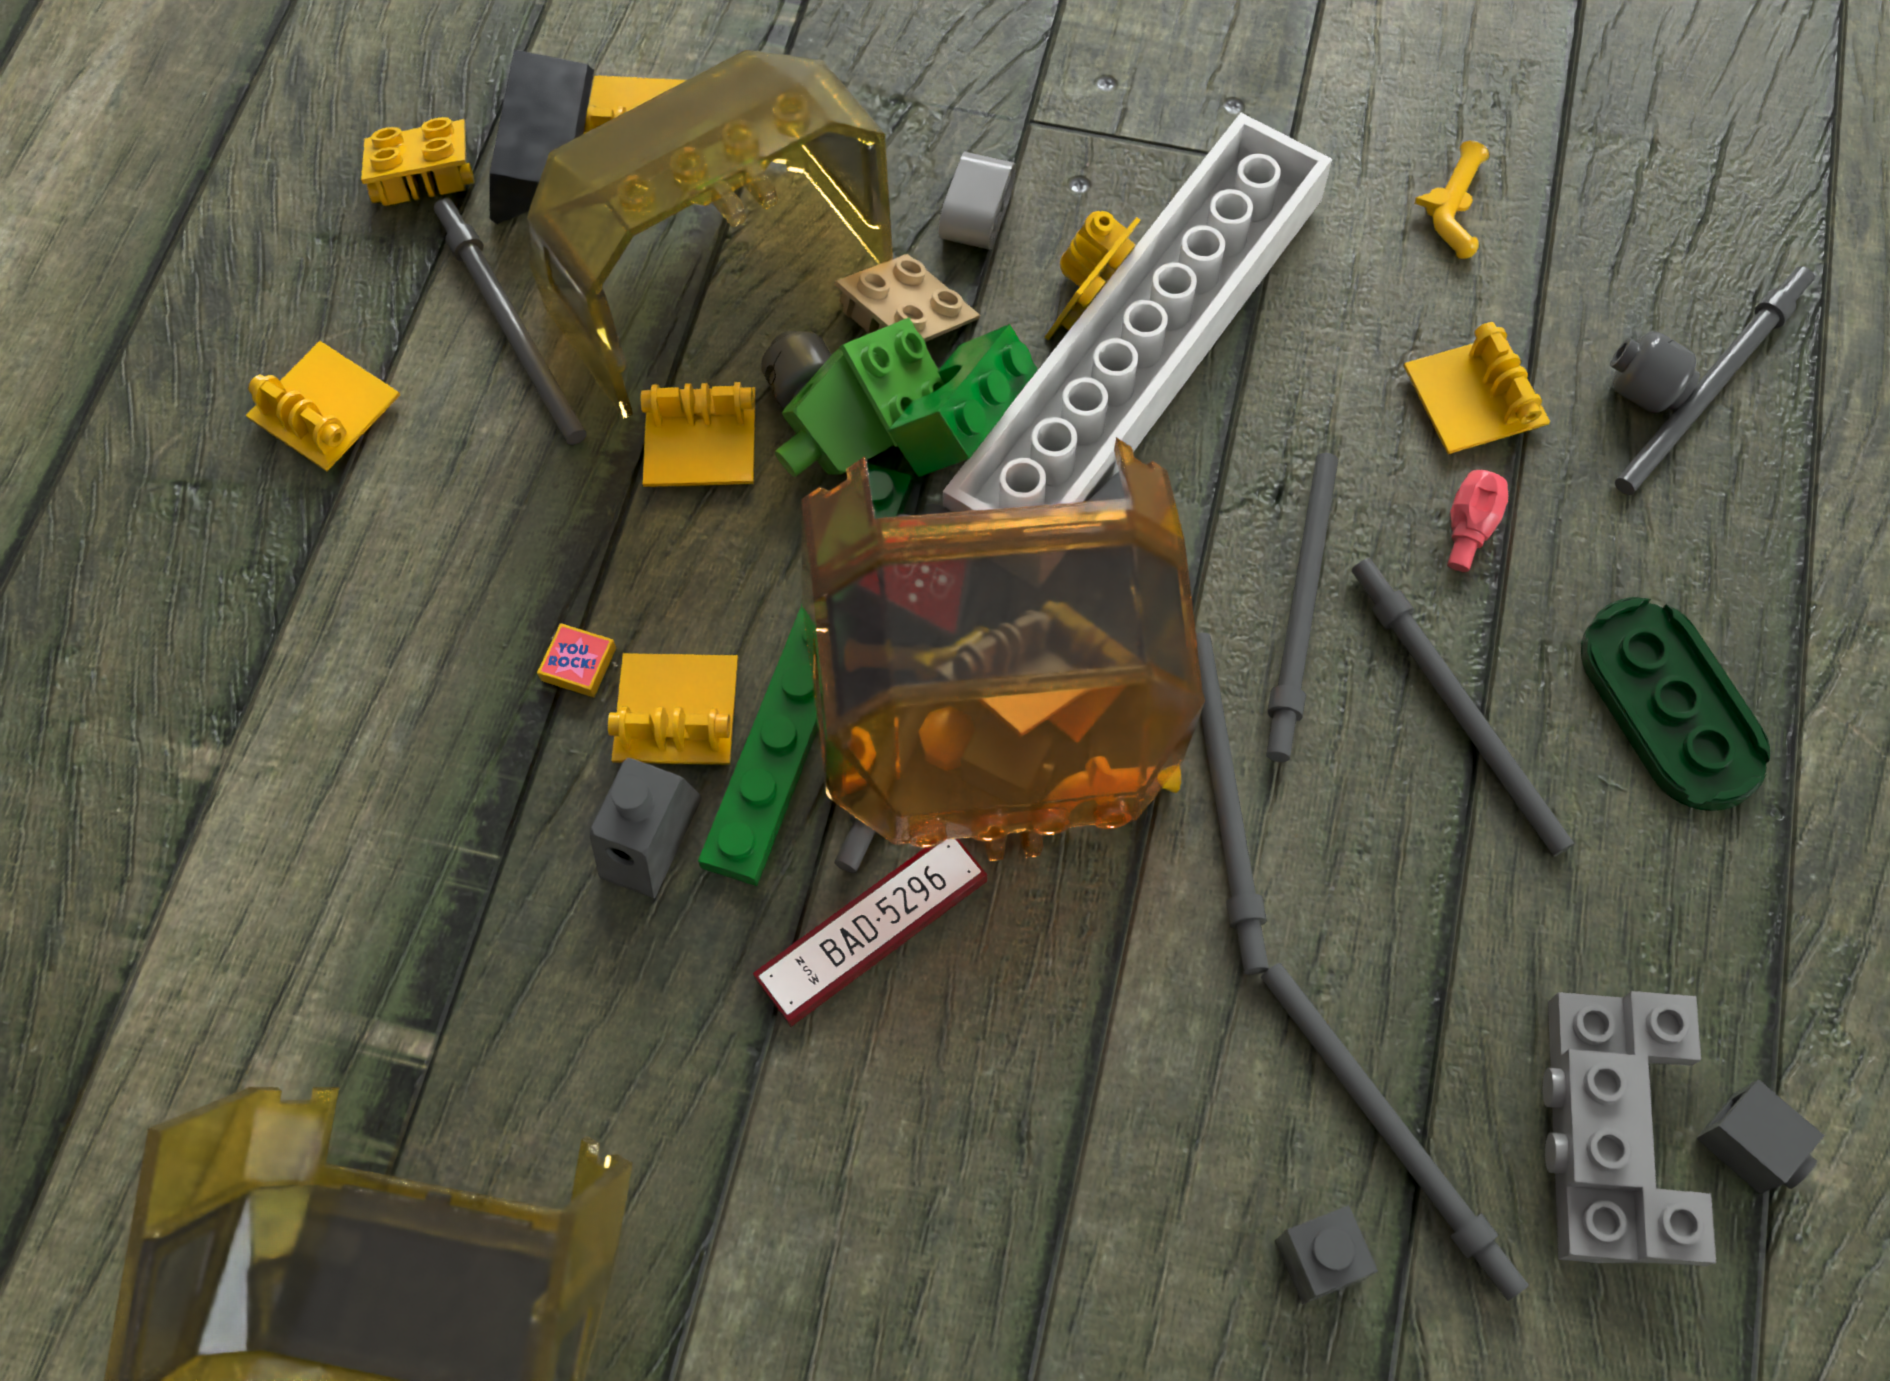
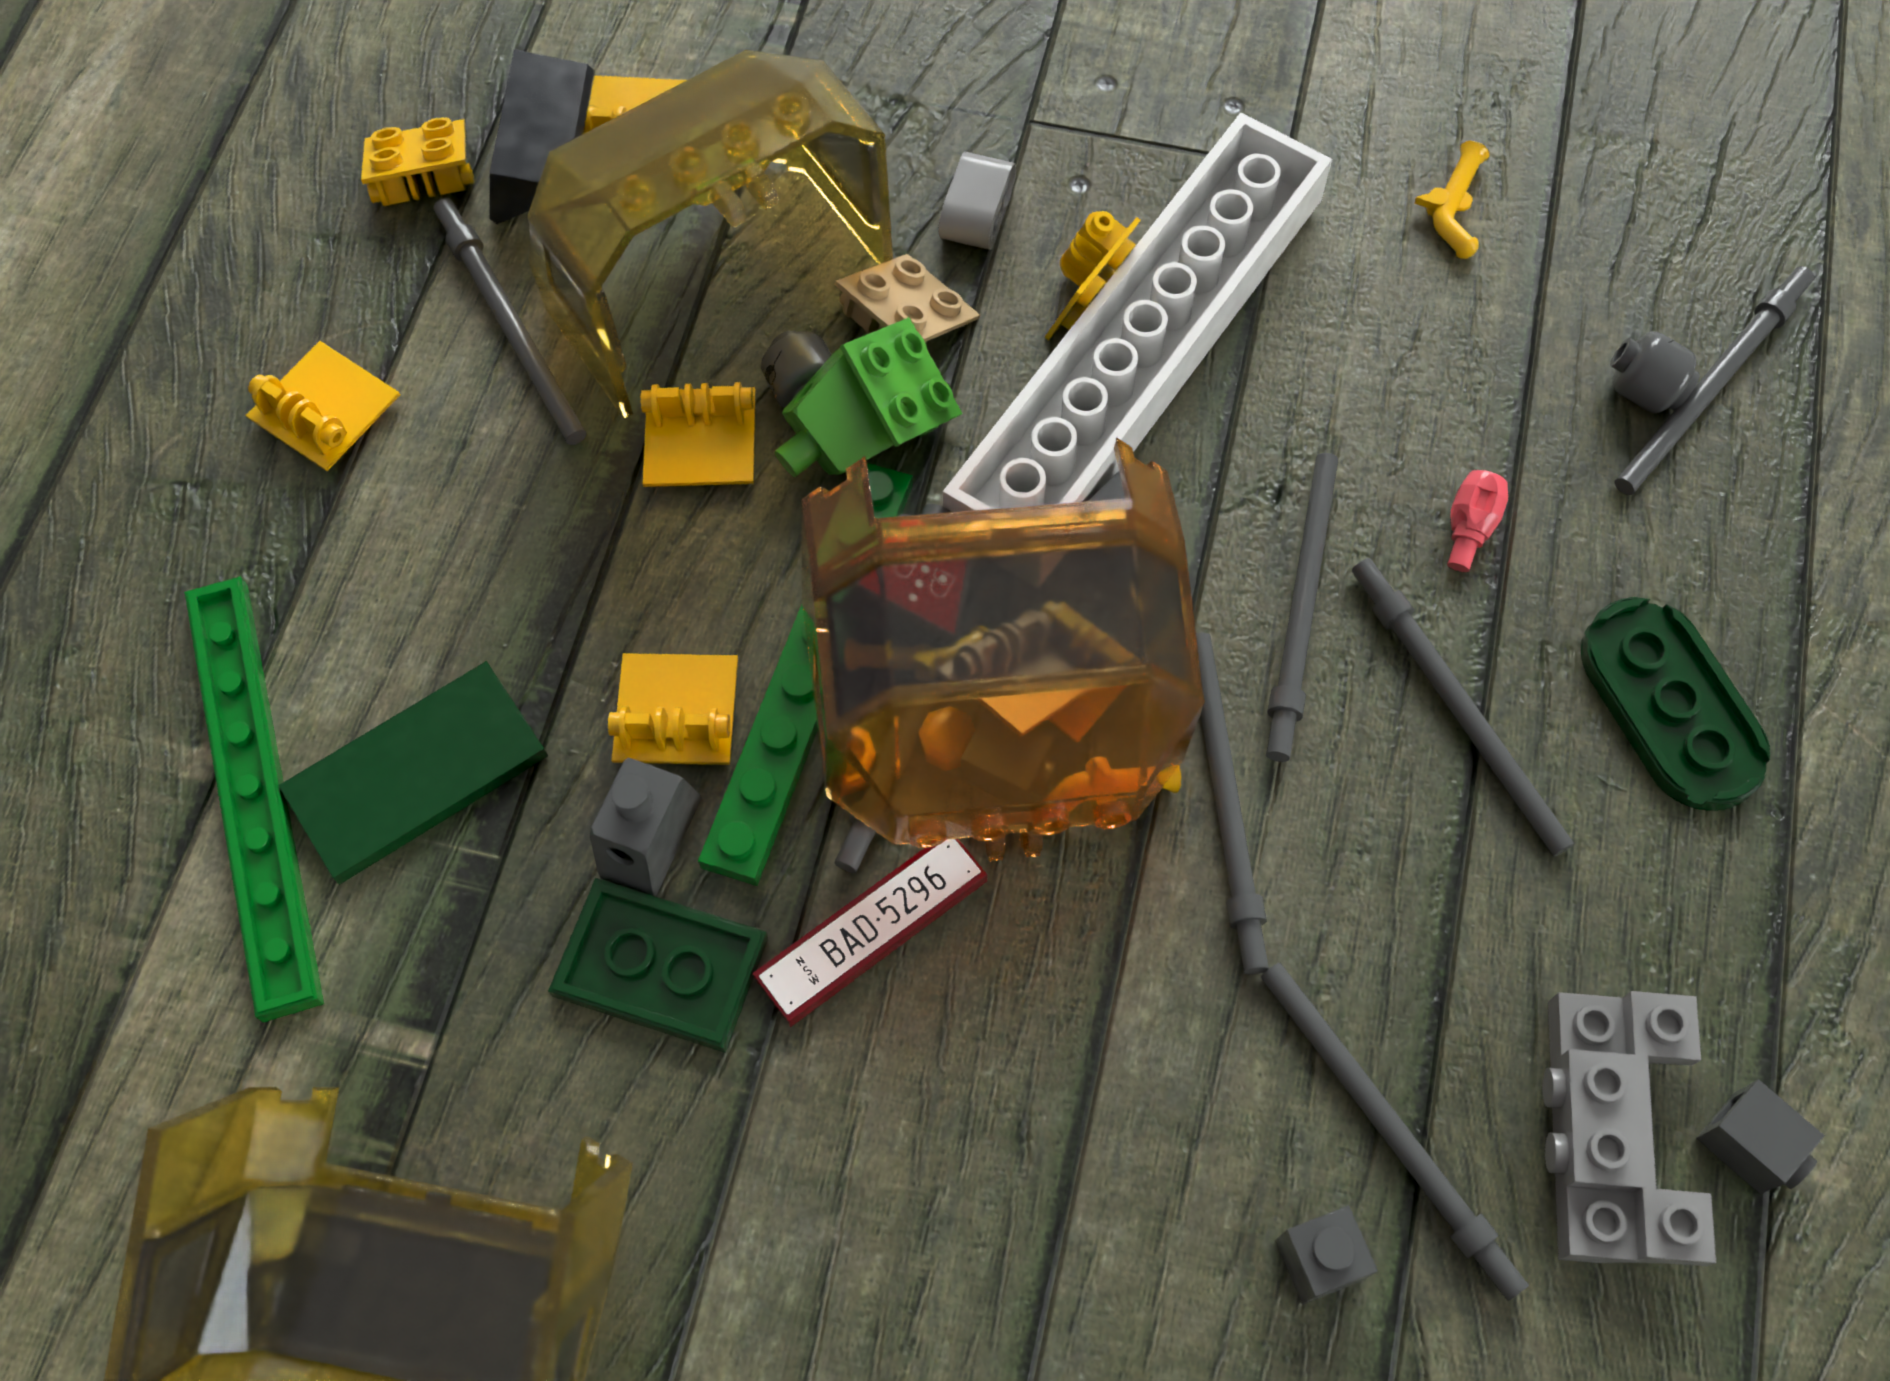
tile [537,623,617,698] -> none
green arch [888,324,1038,477] -> none
yellow hinge [1404,322,1550,454] -> none
none -> green tile [184,576,324,1023]
none -> dark green tile [278,661,548,885]
none -> dark green tile [548,878,769,1053]

